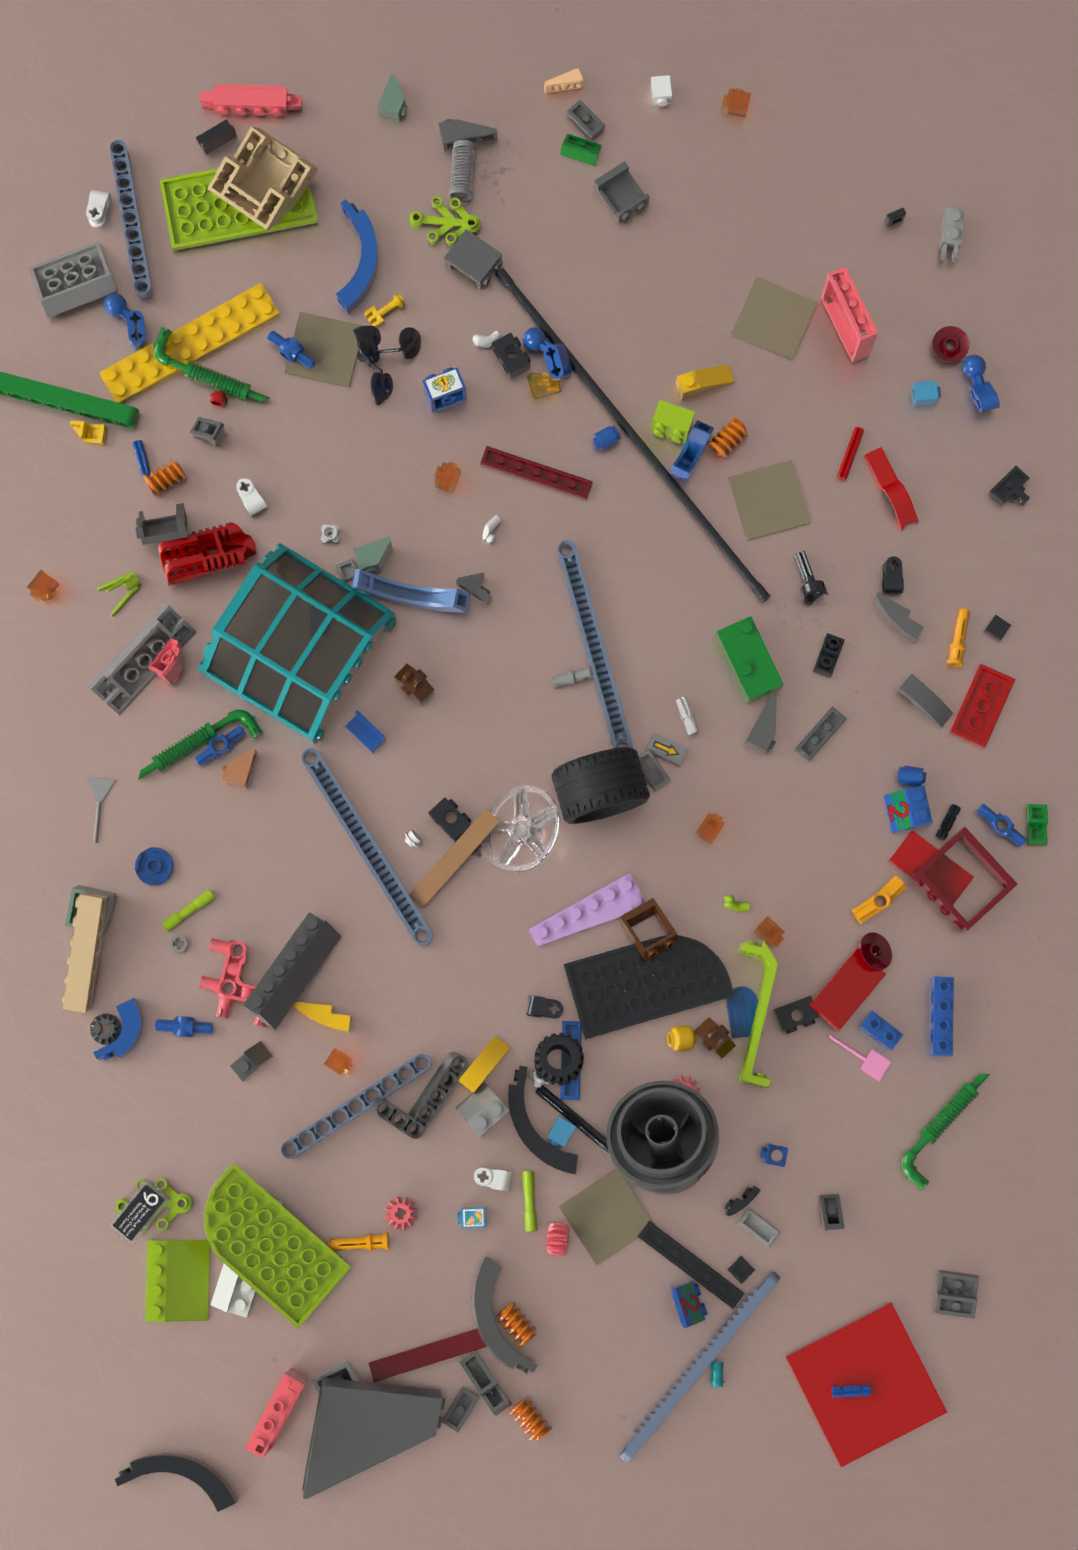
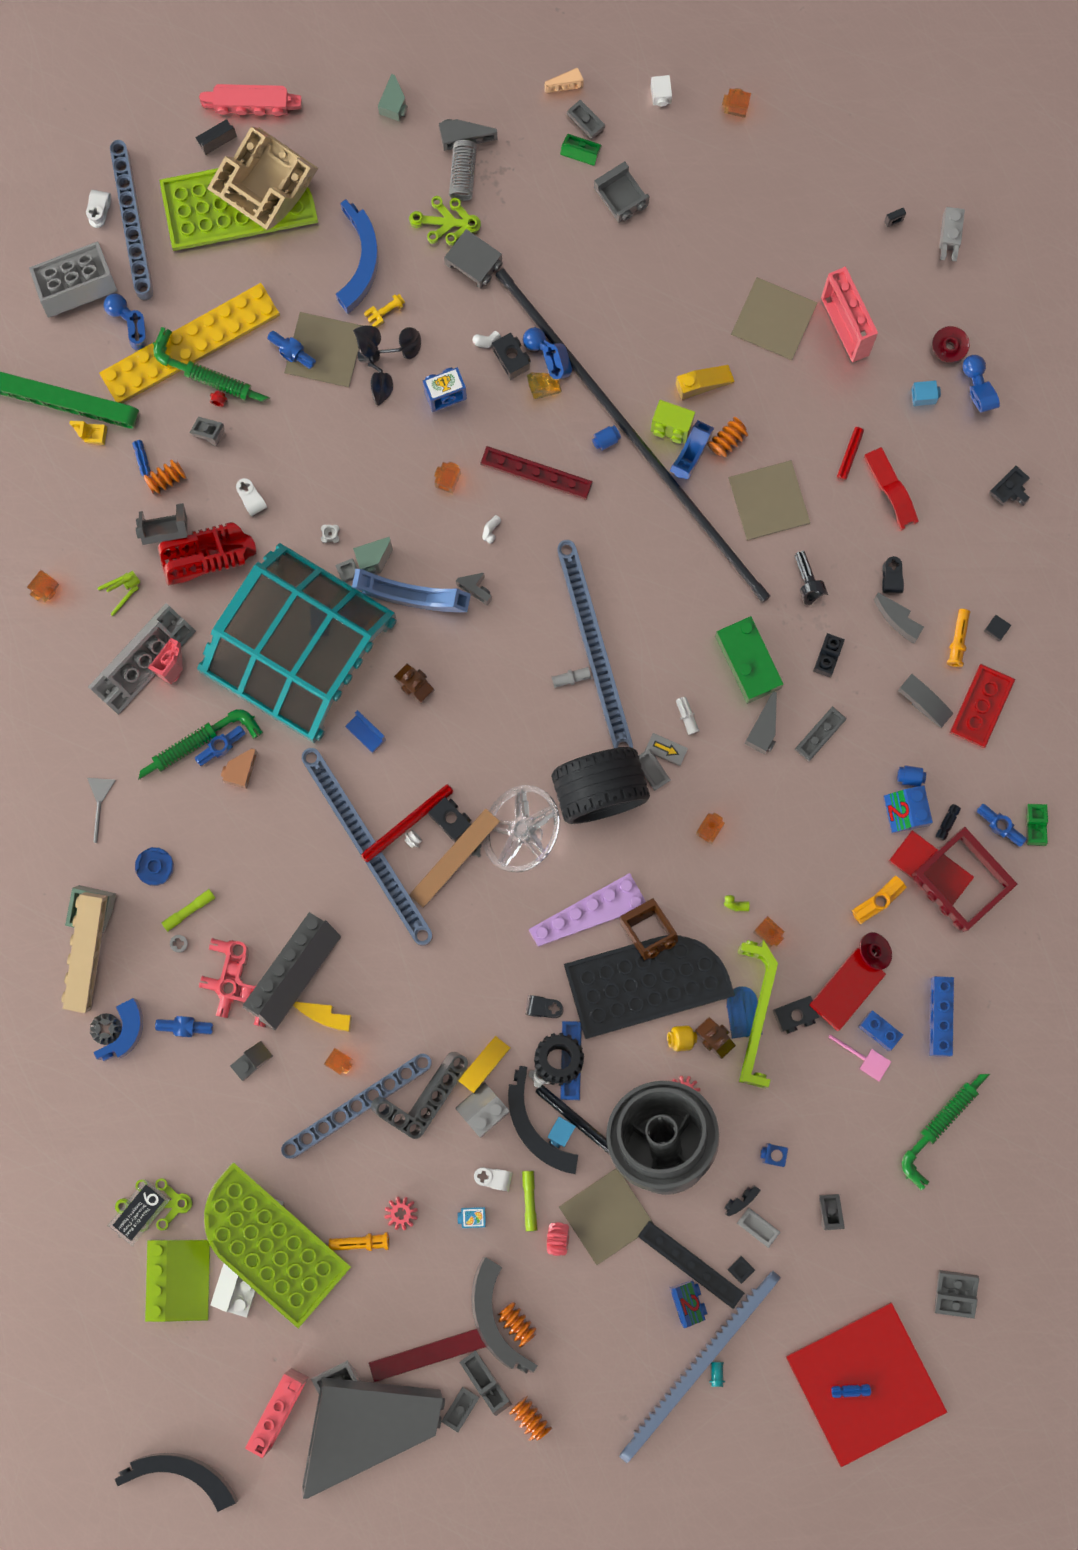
none -> red axle [361,784,453,862]

